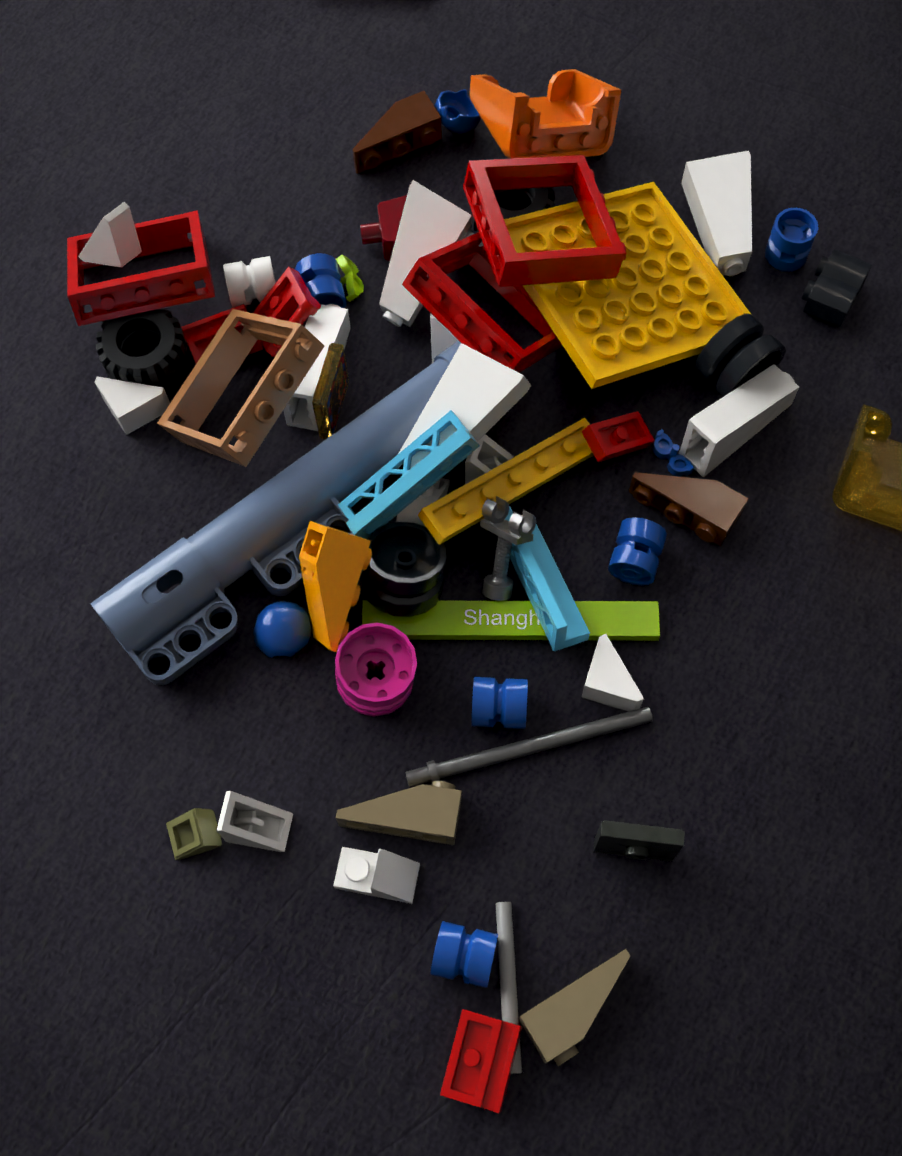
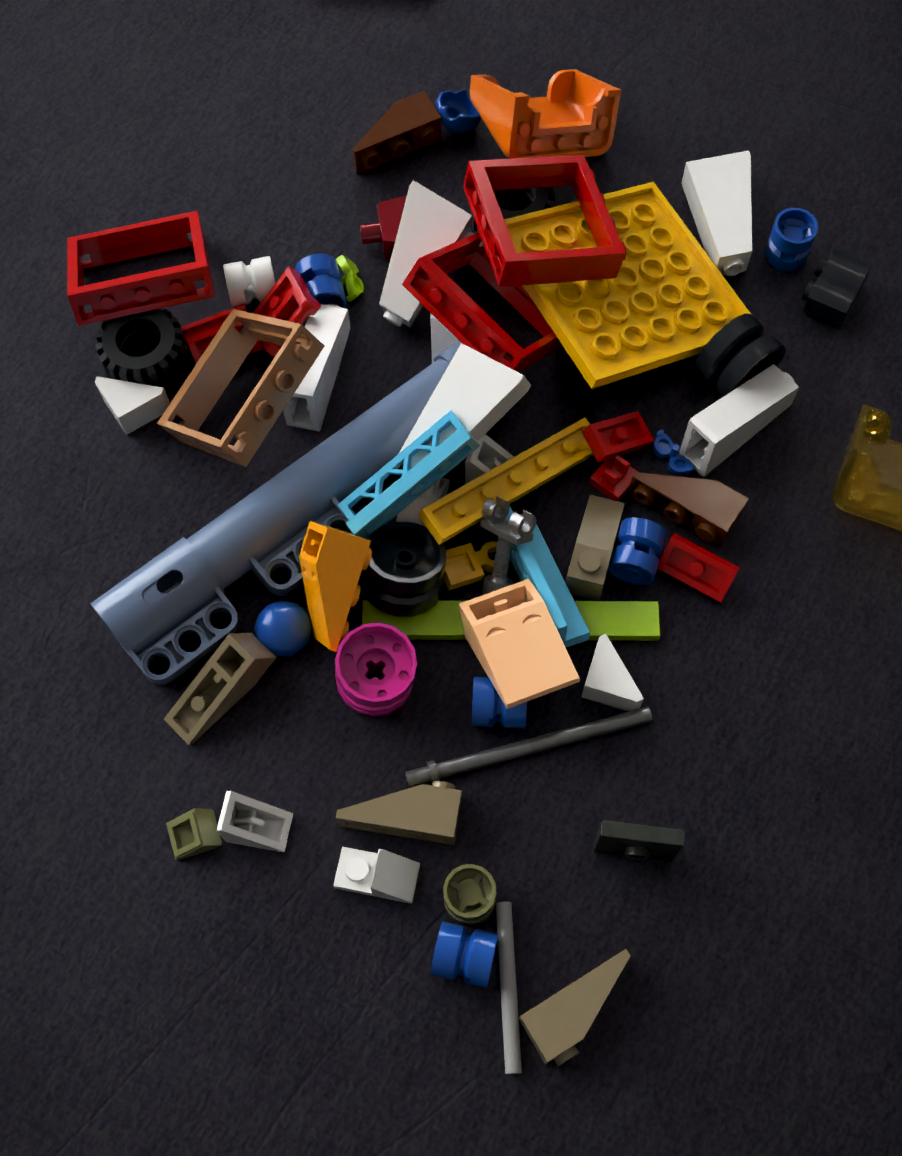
white slope [78,202,142,268] -> none
clear yellow tile [312,343,349,439] -> none
red plate [440,1009,522,1113] -> none
none -> dark tan slope [164,633,277,745]
none -> olive wheel [443,864,497,926]
none -> yellow plate [444,541,497,590]
none -> light nougat slope [459,579,580,709]
none -> dark tan slope [566,495,625,601]
none -> red tile [589,455,639,502]
none -> red plate [657,533,740,602]

